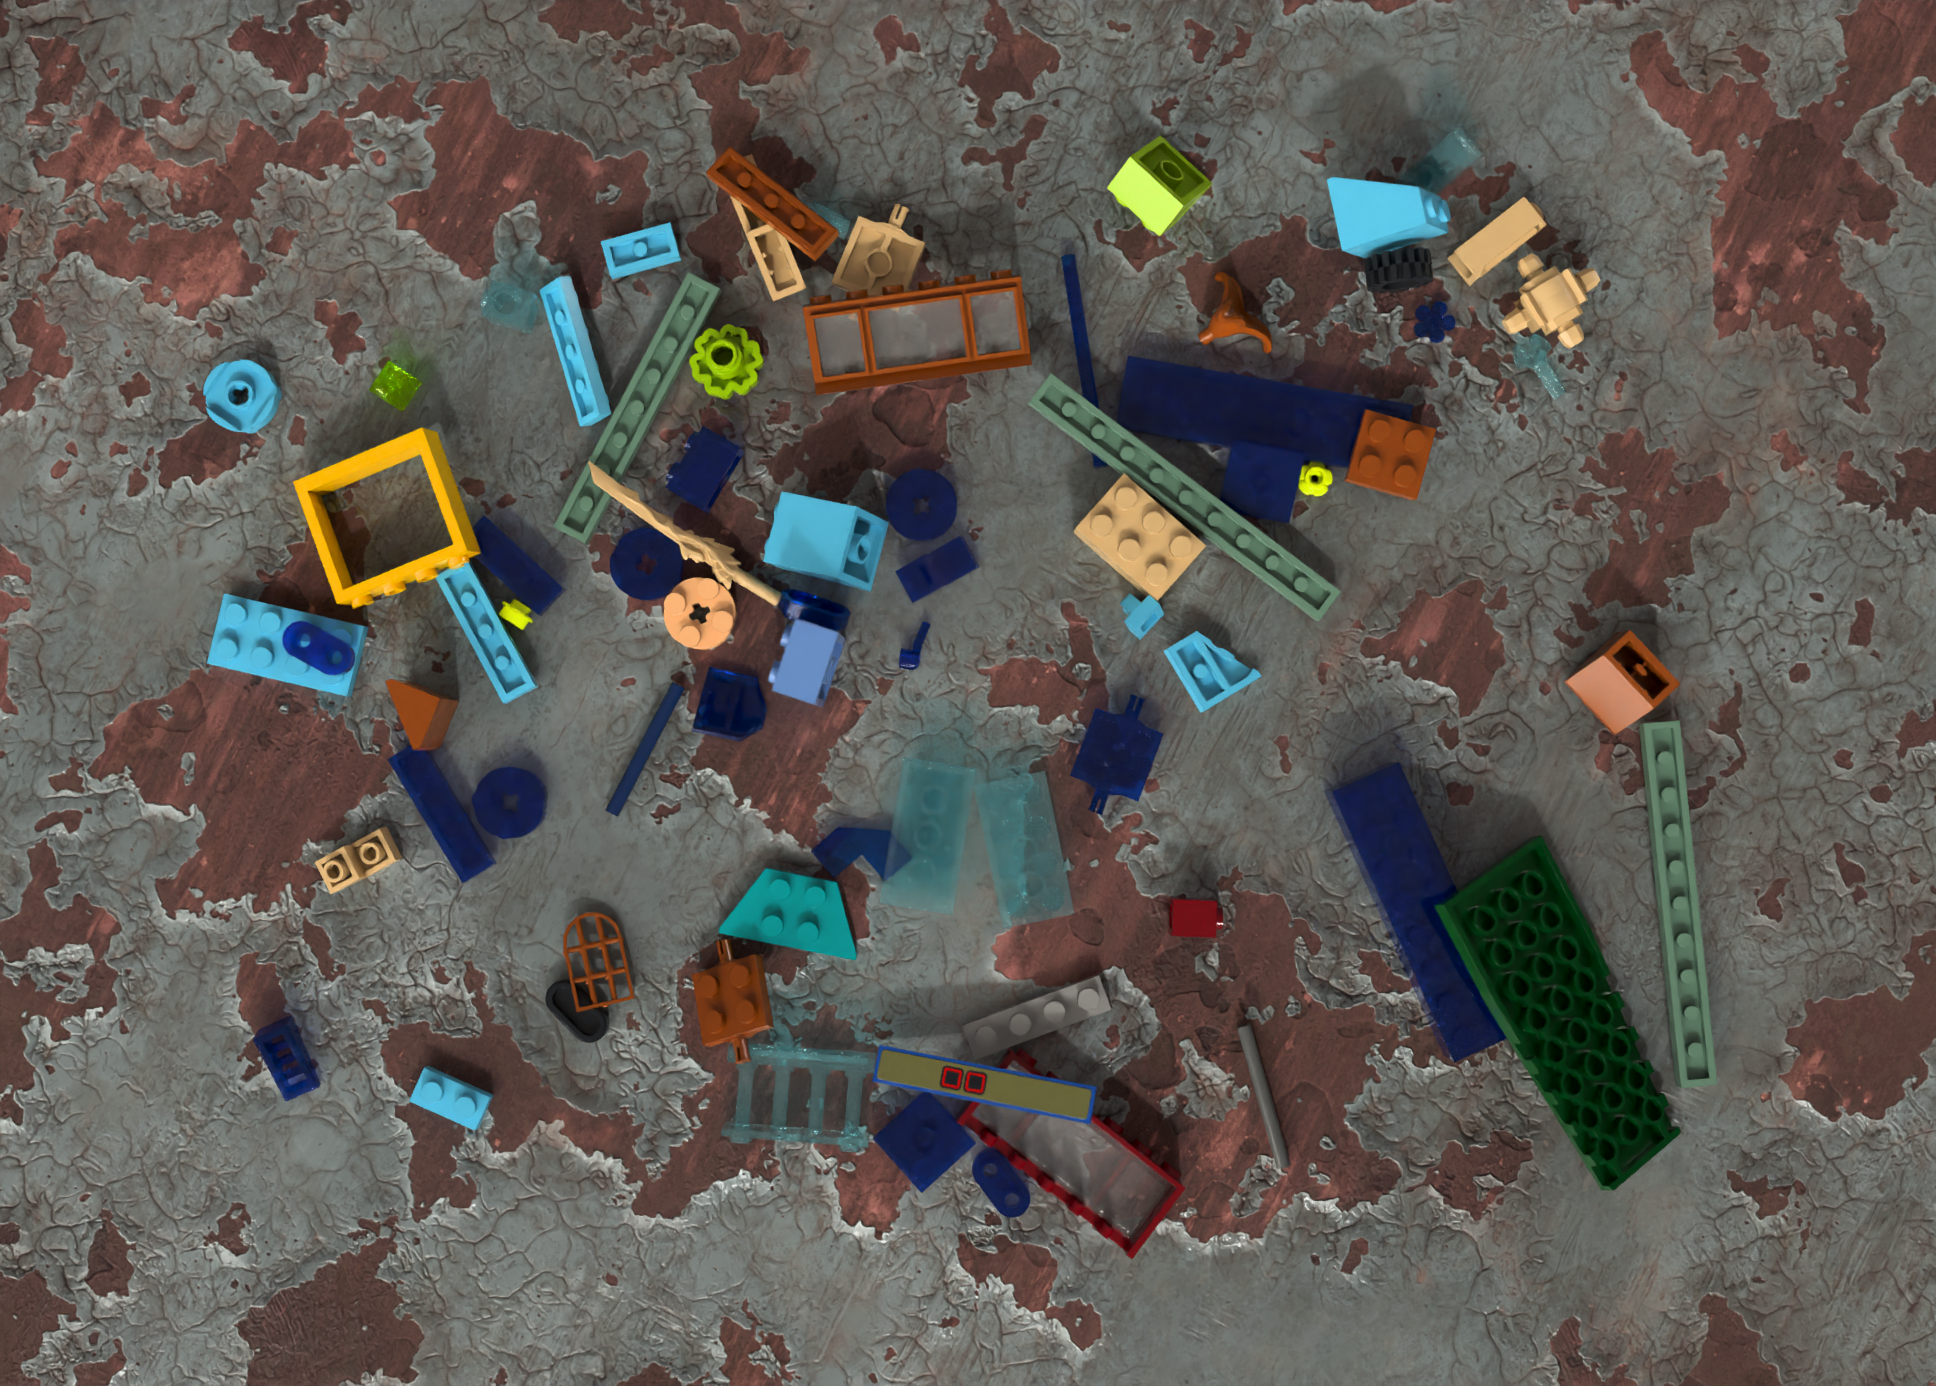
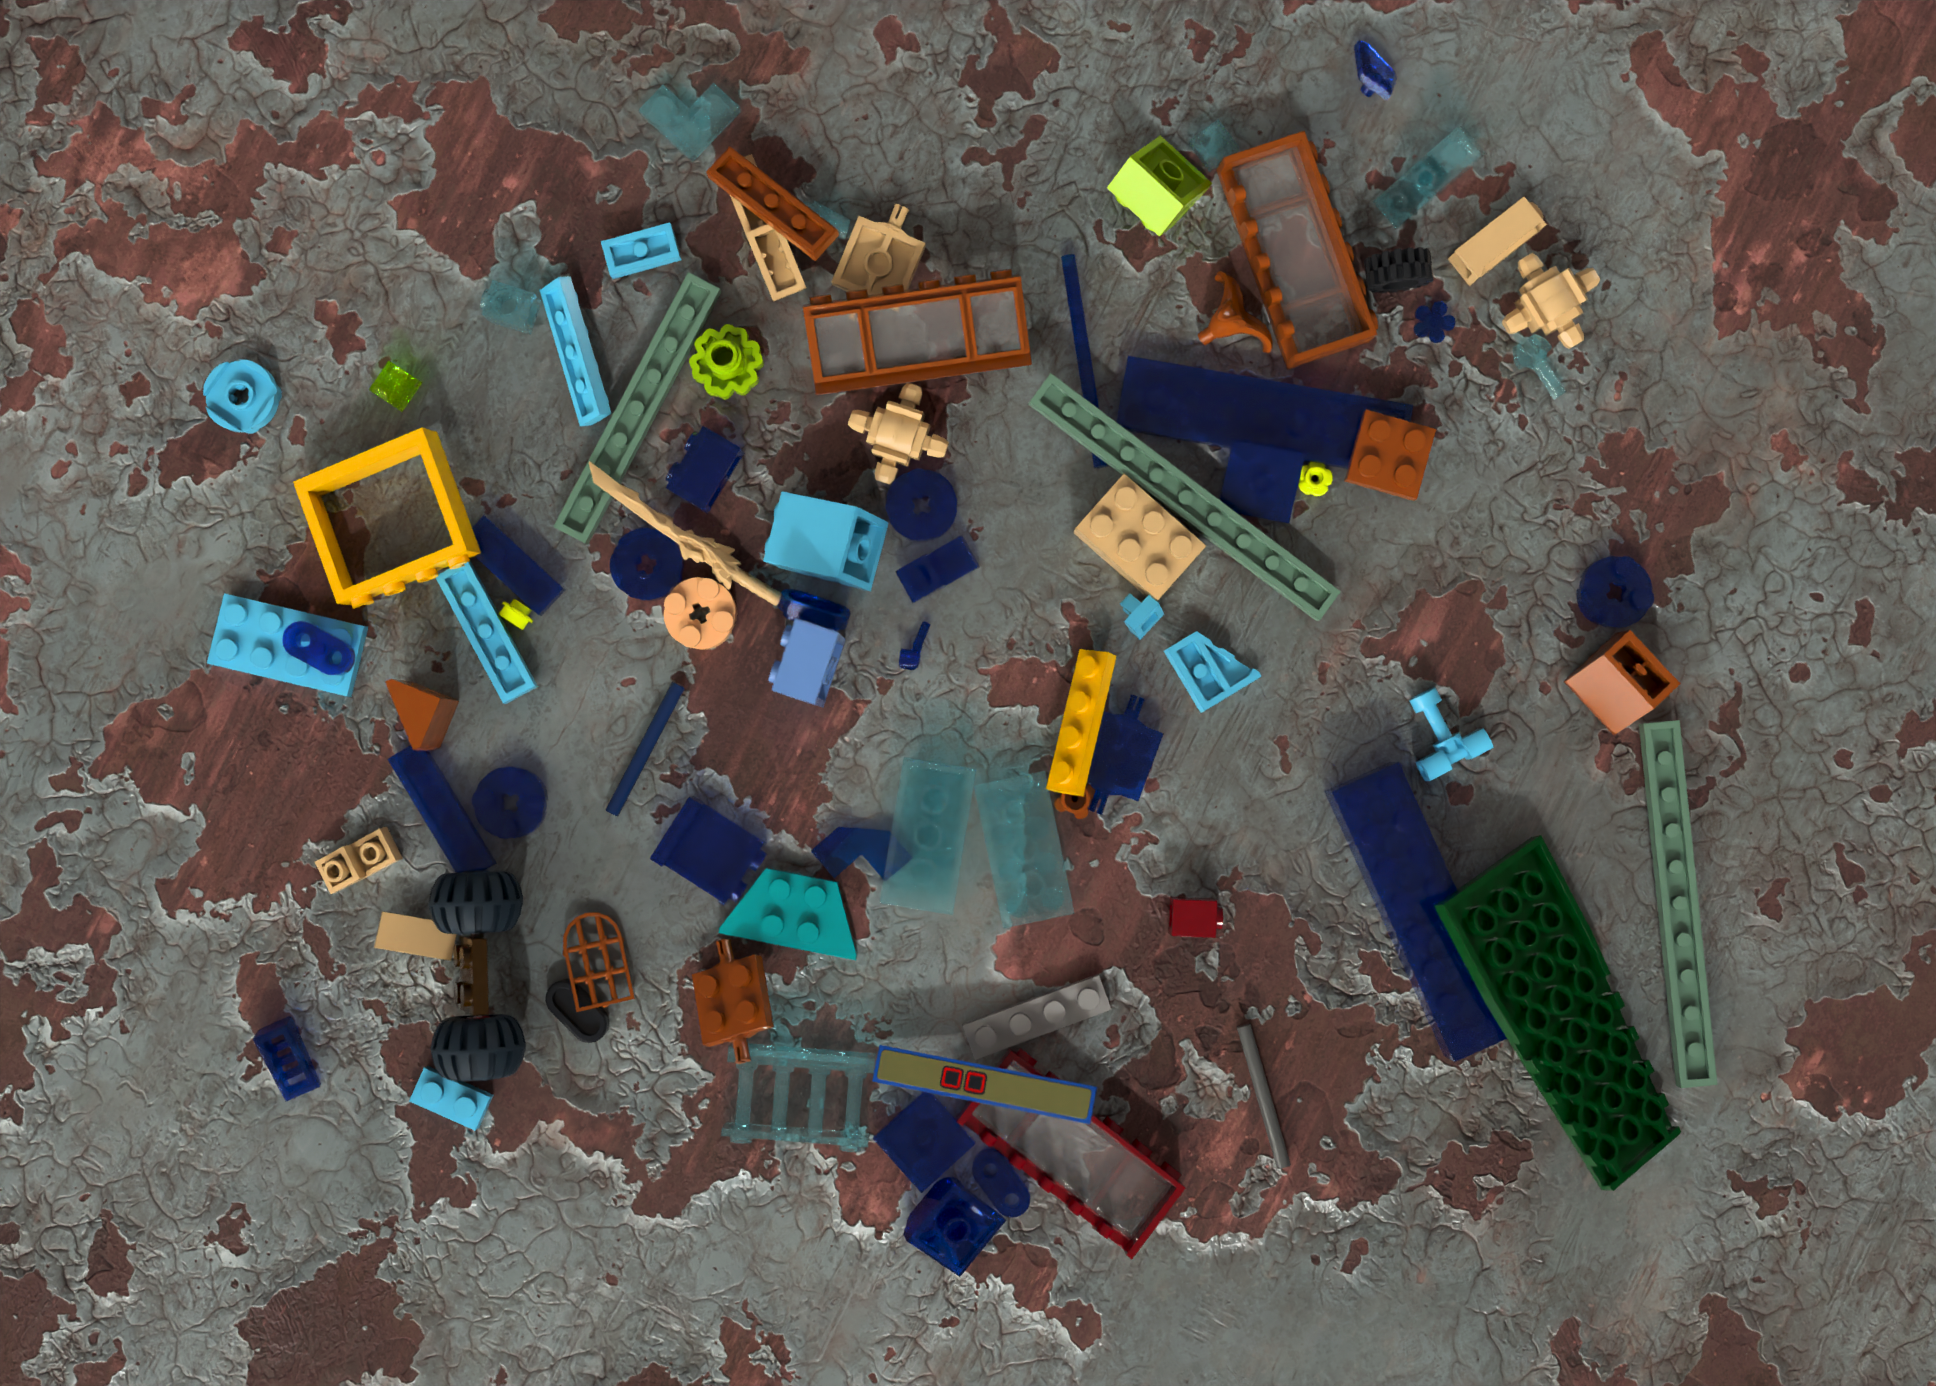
clear blue slope [692,667,767,742] -> none
medium azure slope [1327,177,1451,259] -> none
none -> tan slope [374,912,457,961]
none -> black plate [429,870,526,1081]
none -> clear light blue plate [639,83,741,163]
none -> clear blue panel [650,796,767,906]
none -> tan piece [848,383,949,485]
none -> clear blue slope [903,1177,1006,1277]
none -> yellow plate [1046,649,1117,797]
none -> dark orange plate [1054,785,1096,819]
none -> clear light blue tile [1188,119,1240,172]
none -> window [1216,131,1378,371]
none -> clear blue piece [1354,40,1397,101]
none -> medium azure bar [1409,687,1494,781]
none -> clear blue plate [1576,556,1654,629]

